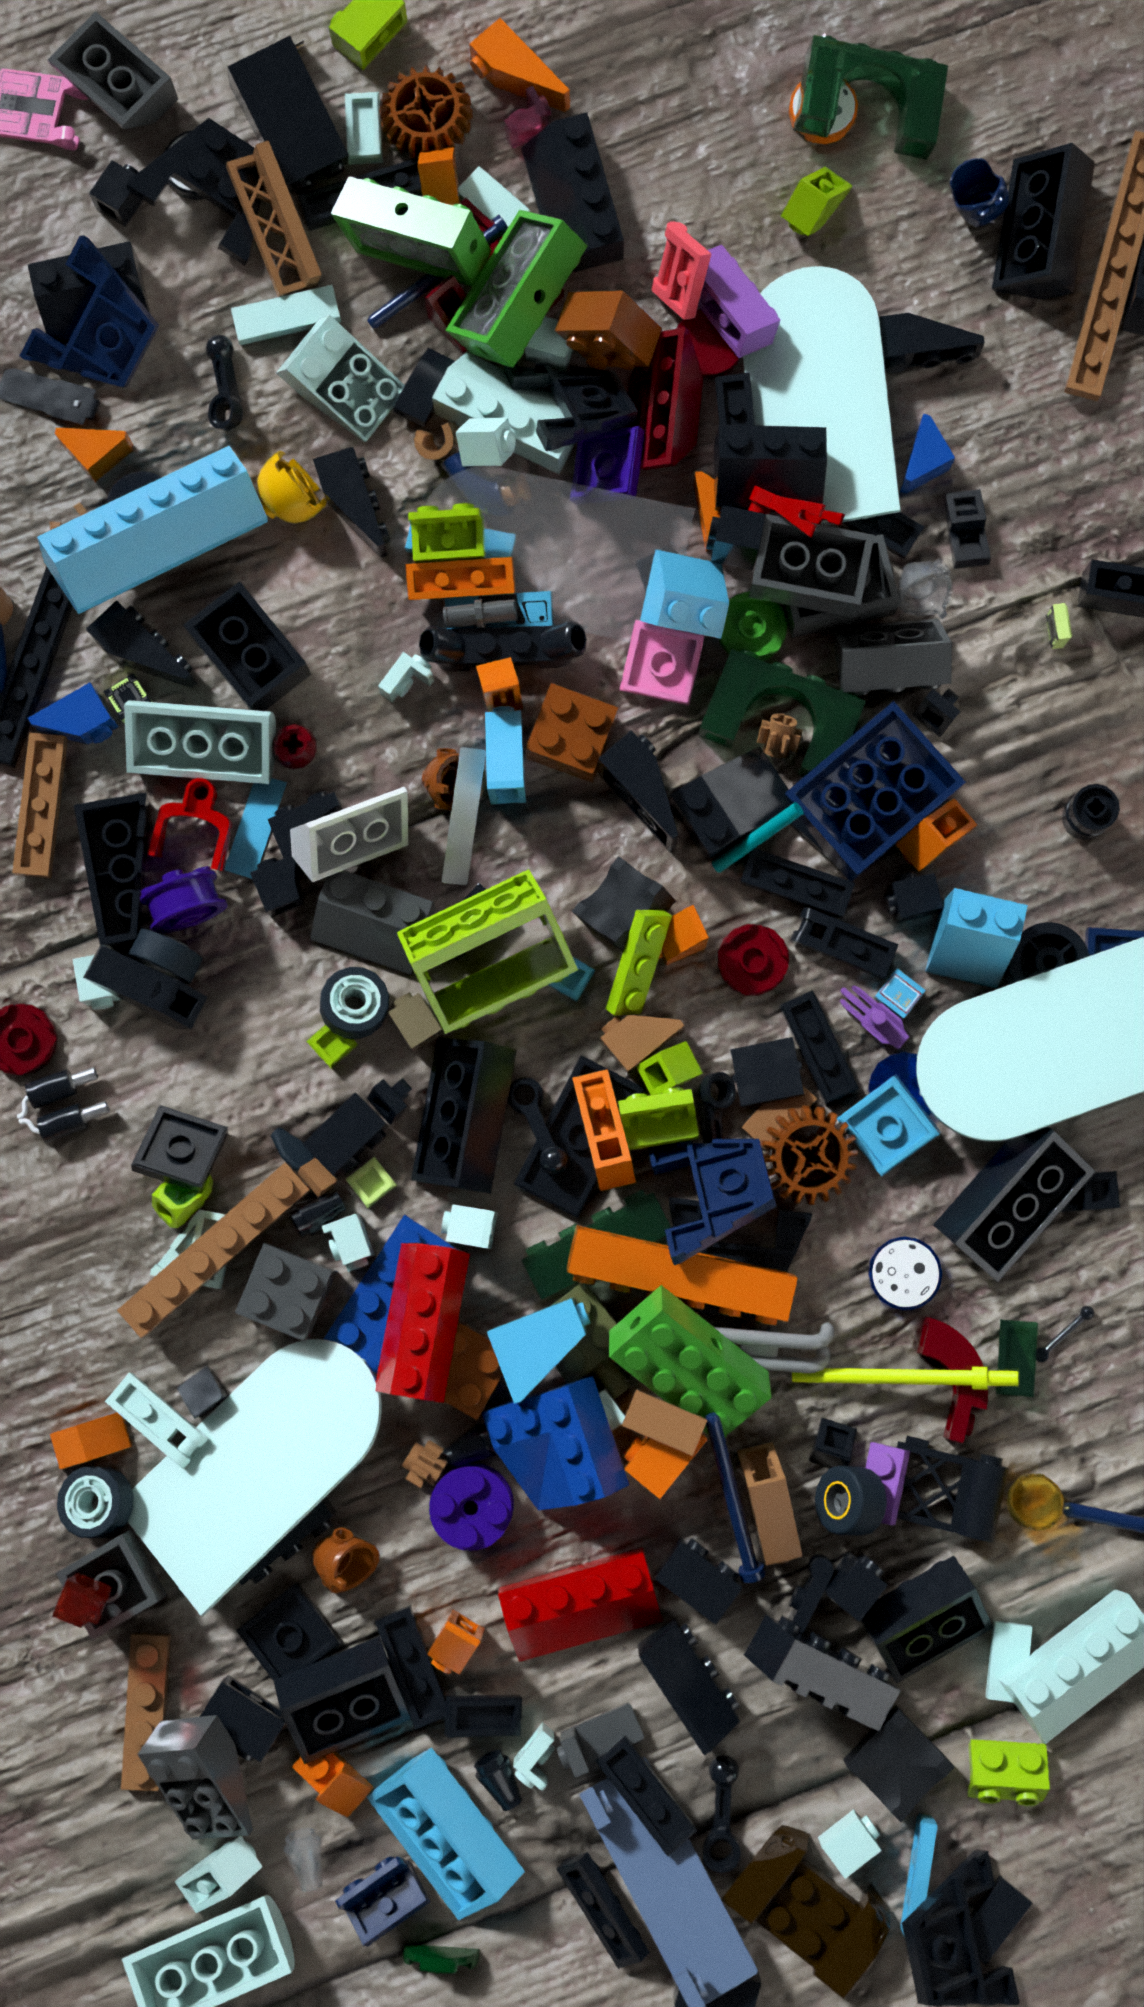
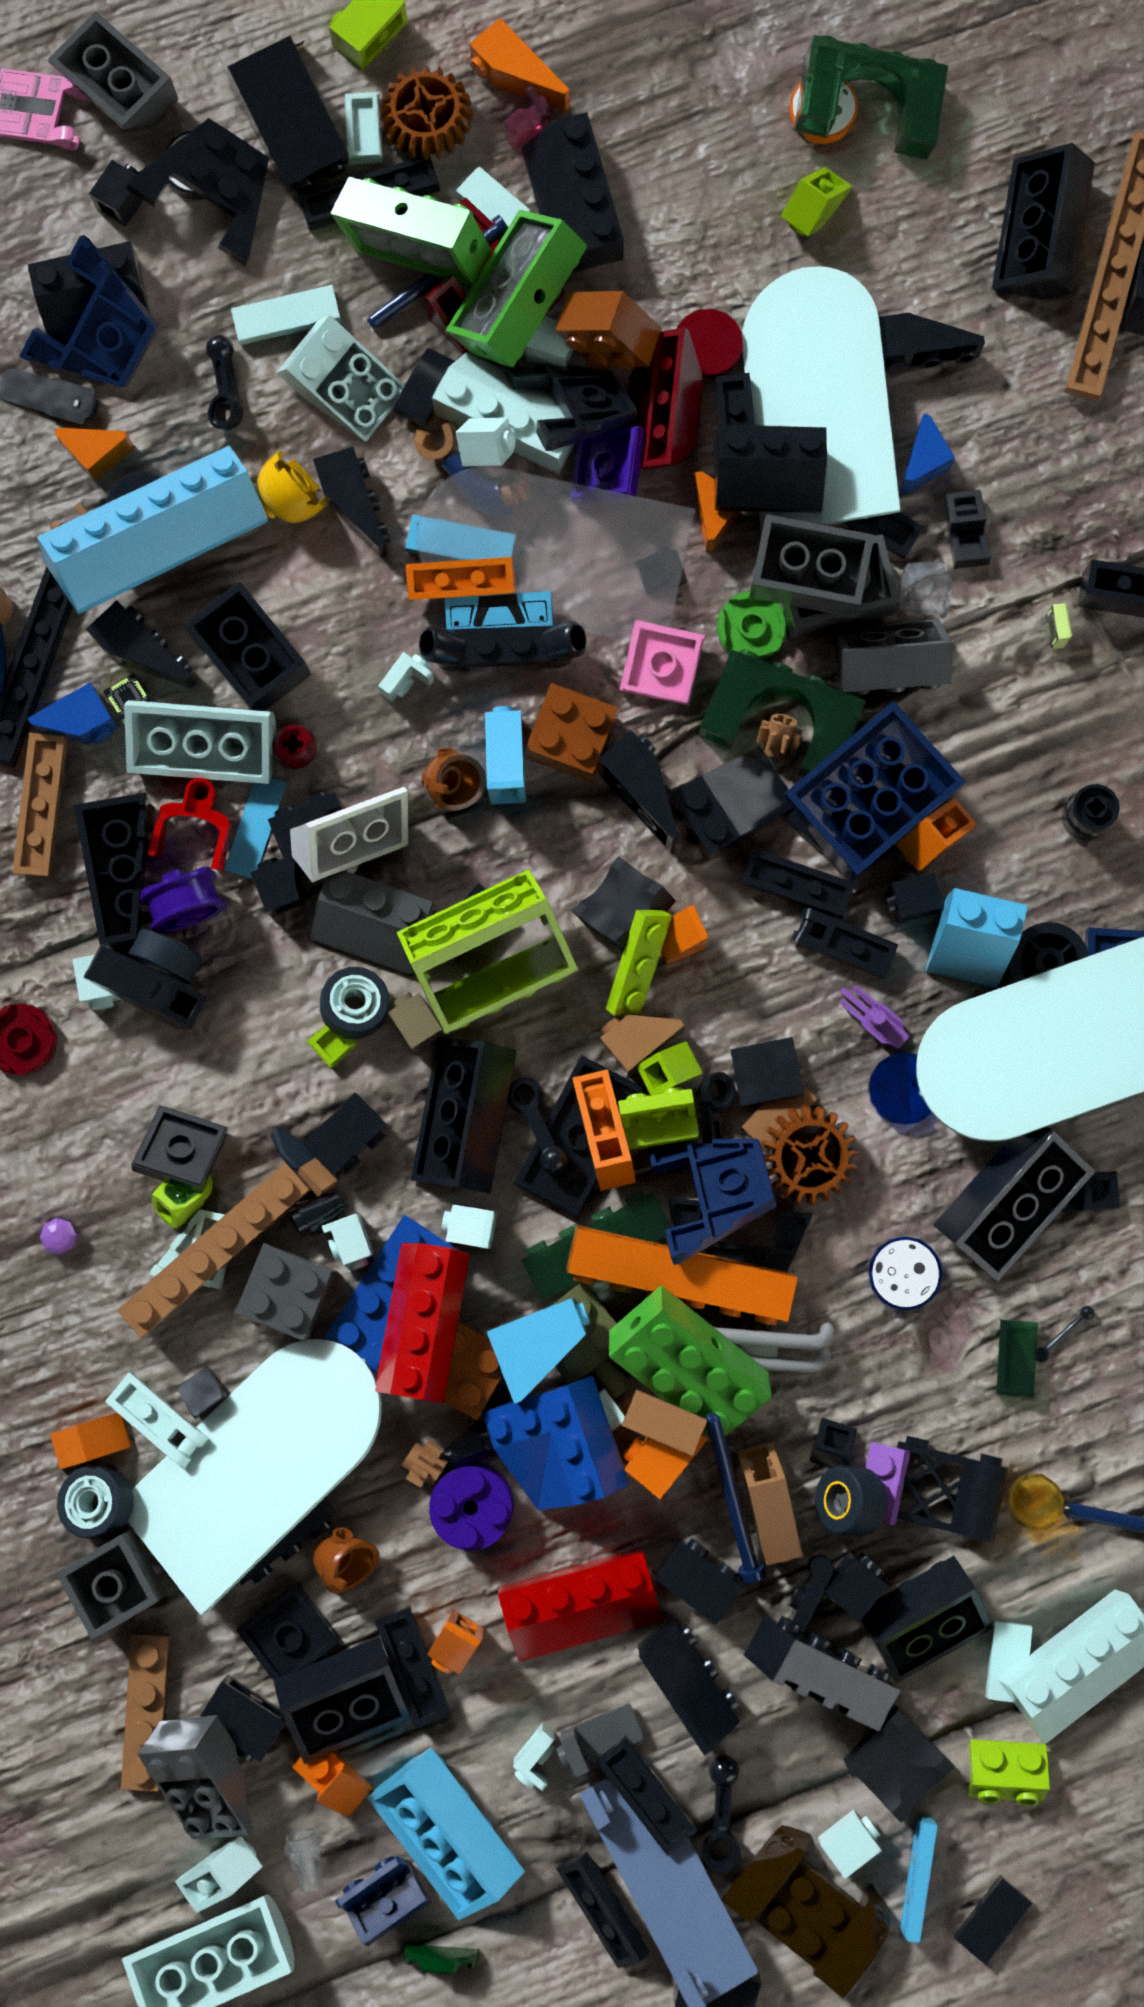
black piece [17,1067,110,1143] -> none
clear red brick [52,1573,112,1628] -> none
medium nougat fence [226,140,322,297] -> none
yellowish green tile [346,1157,397,1208] -> none
black tile [367,1078,412,1125] -> none
lime bracket [408,503,486,563] -> none
orange slope [418,147,460,206] -> none
white sticker [442,747,486,885] -> none
dark grey pin [443,599,517,629] -> none
black tile [444,1695,522,1738] -> none
black cone [474,1749,523,1811] -> none
orange slope [476,657,523,712] -> none
medium azure tile [548,957,595,1002] -> none
medium azure slope [640,549,729,639] -> none
coral plate [651,222,711,320] -> none
medium lavender brick [698,244,781,358] -> none
black brick [706,505,766,570] -> none
teal bar [712,802,803,873] -> none
dark red tile [717,924,789,996] -> none
red piece [748,486,845,537] -> none
black tile [779,990,859,1104] -> none
neon yellow bar [792,1367,1019,1390] -> none
medium azure tile [837,1074,941,1177] -> none
medium azure tile [874,968,926,1020] -> none
black wing [902,1849,1020,2006] -> none
black tile [913,688,961,737] -> none
dark red arch [917,1317,989,1443] -> none
dark blue helmet [949,158,1009,227] -> none
none -> medium lavender tile [40,1218,79,1255]

